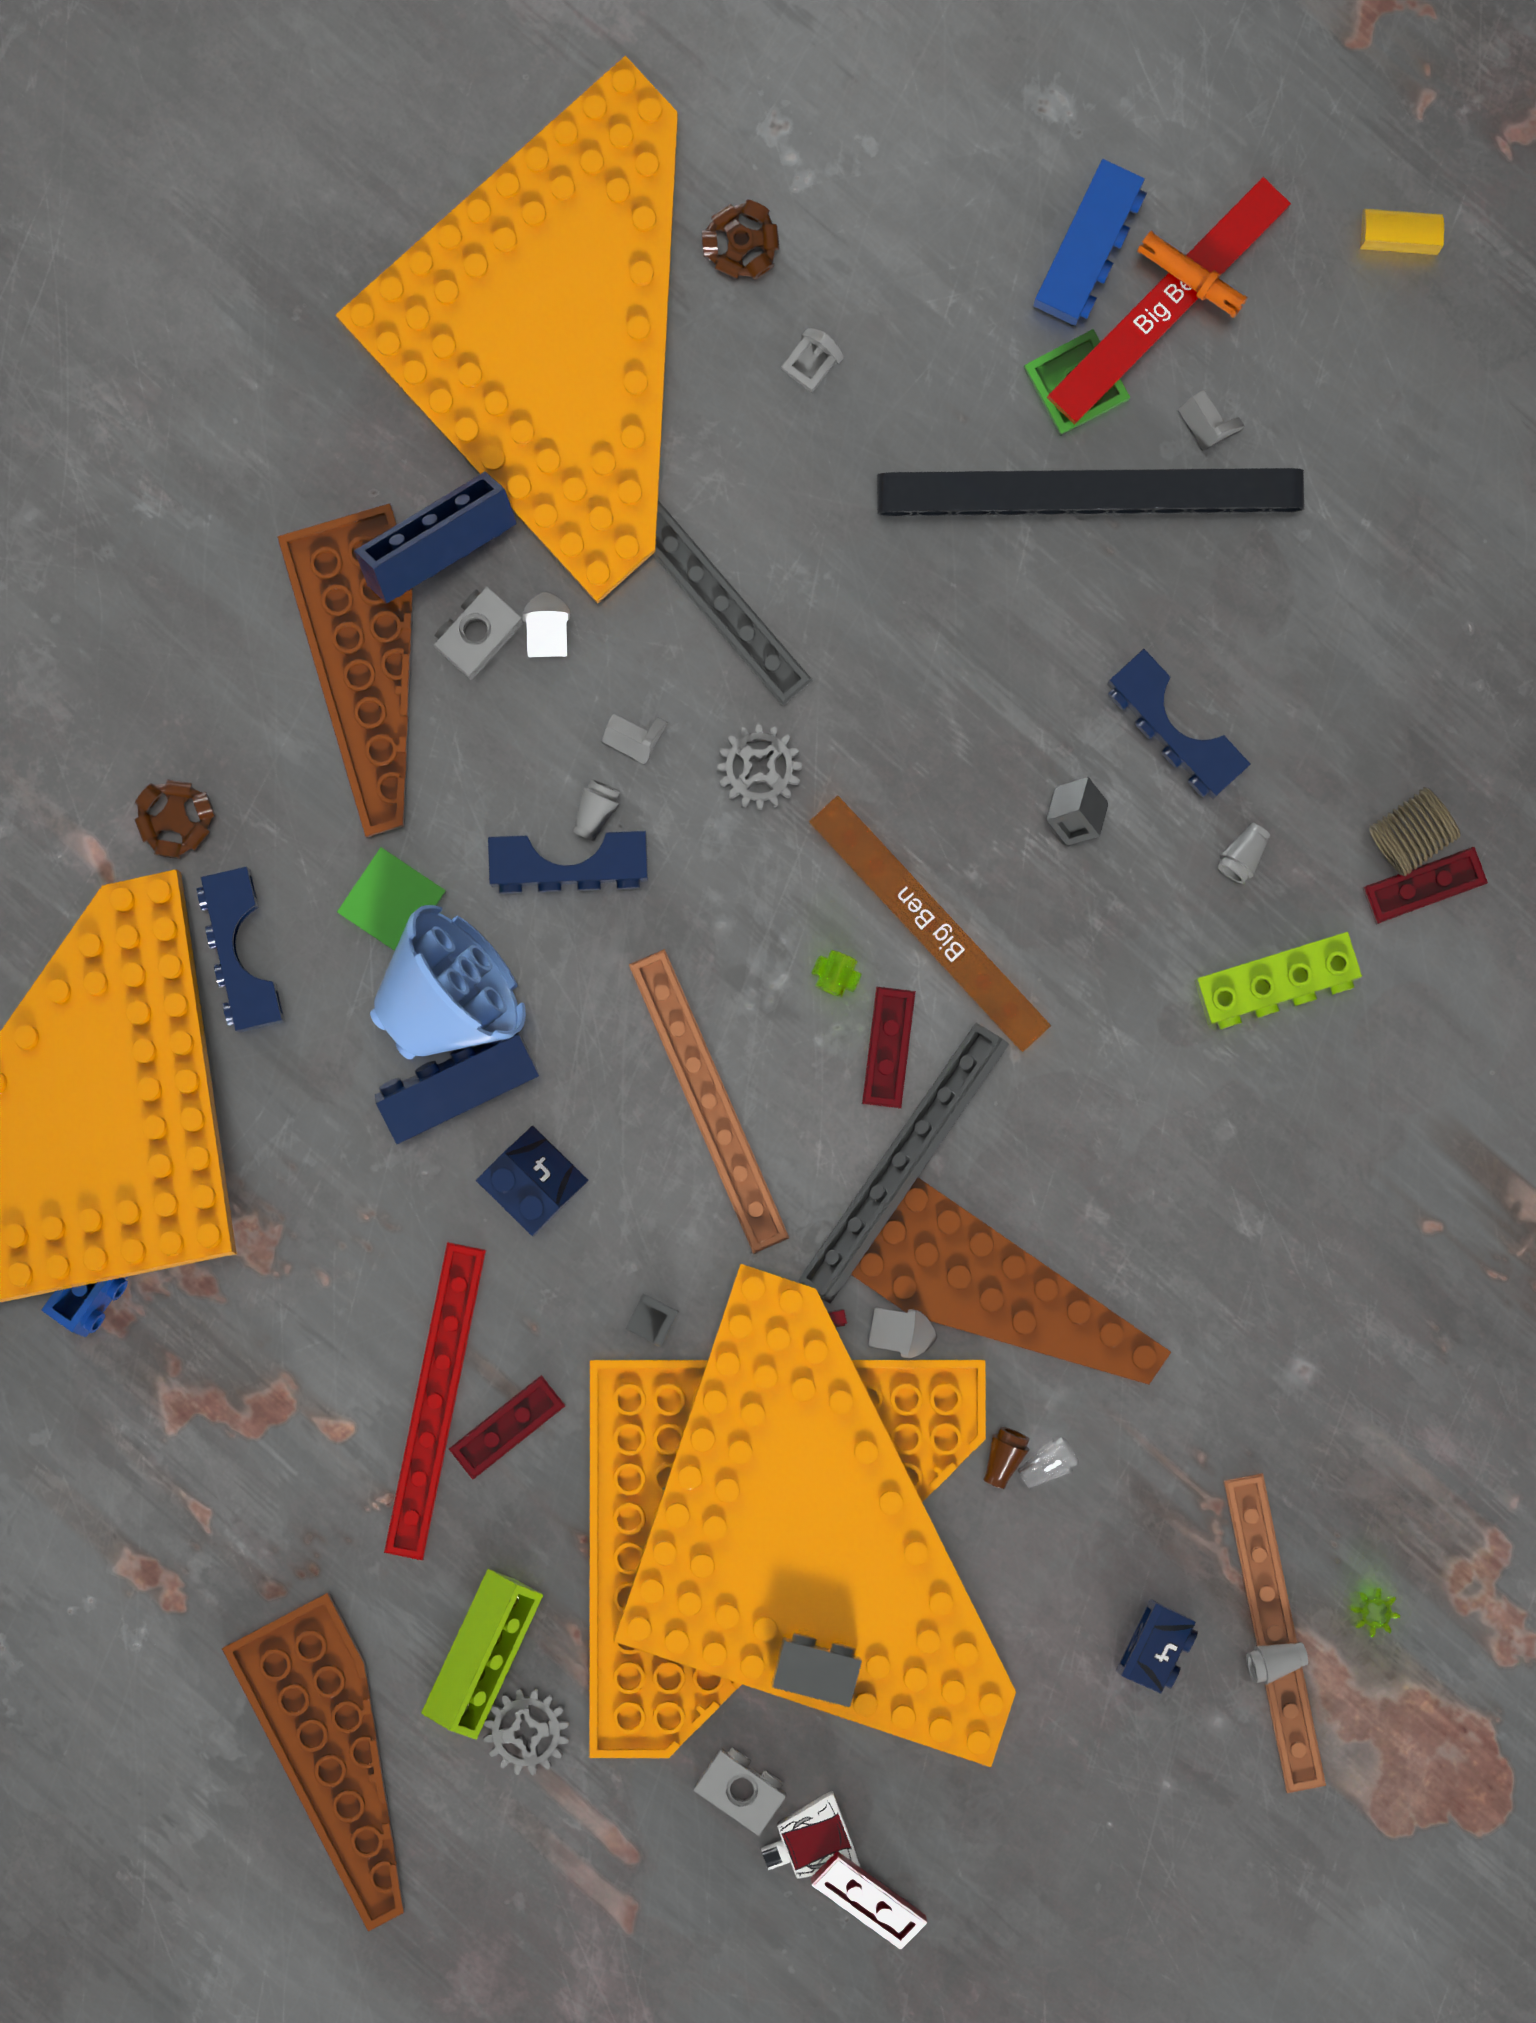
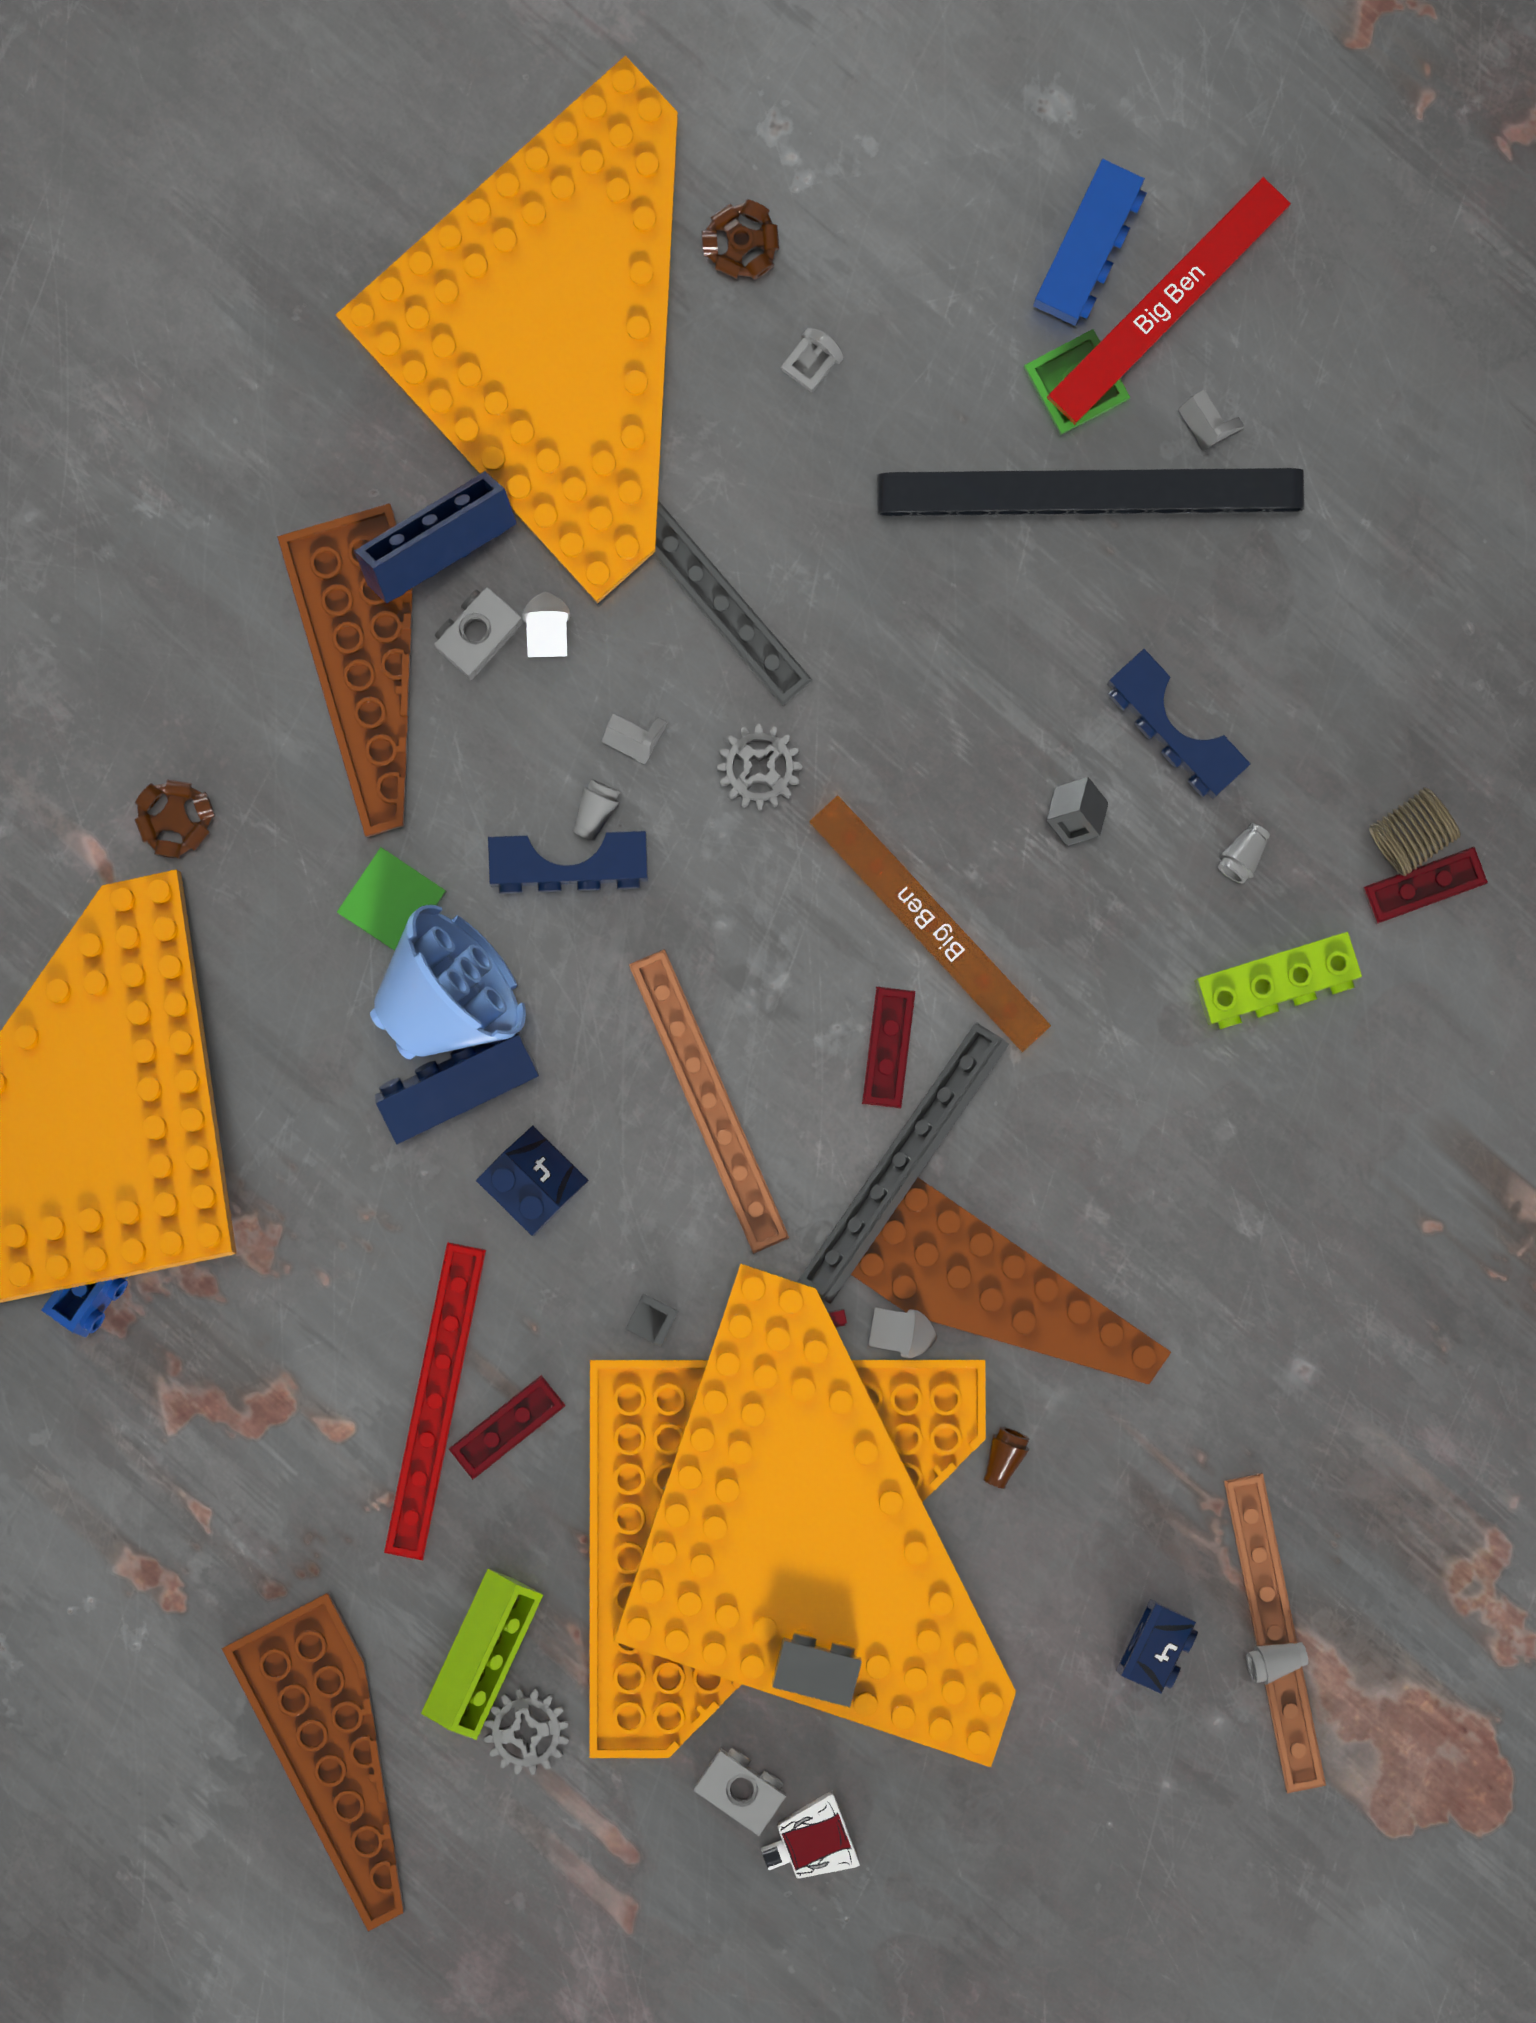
dark blue arch [196,866,285,1033] -> none
clear neon green gear [811,950,862,998] -> none
tile [811,1851,927,1949] -> none
clear cone [1018,1437,1079,1489] -> none
orange pin [1137,231,1248,318] -> none
clear neon green gear [1349,1587,1400,1637] -> none
yellow brick [1360,209,1444,255] -> none

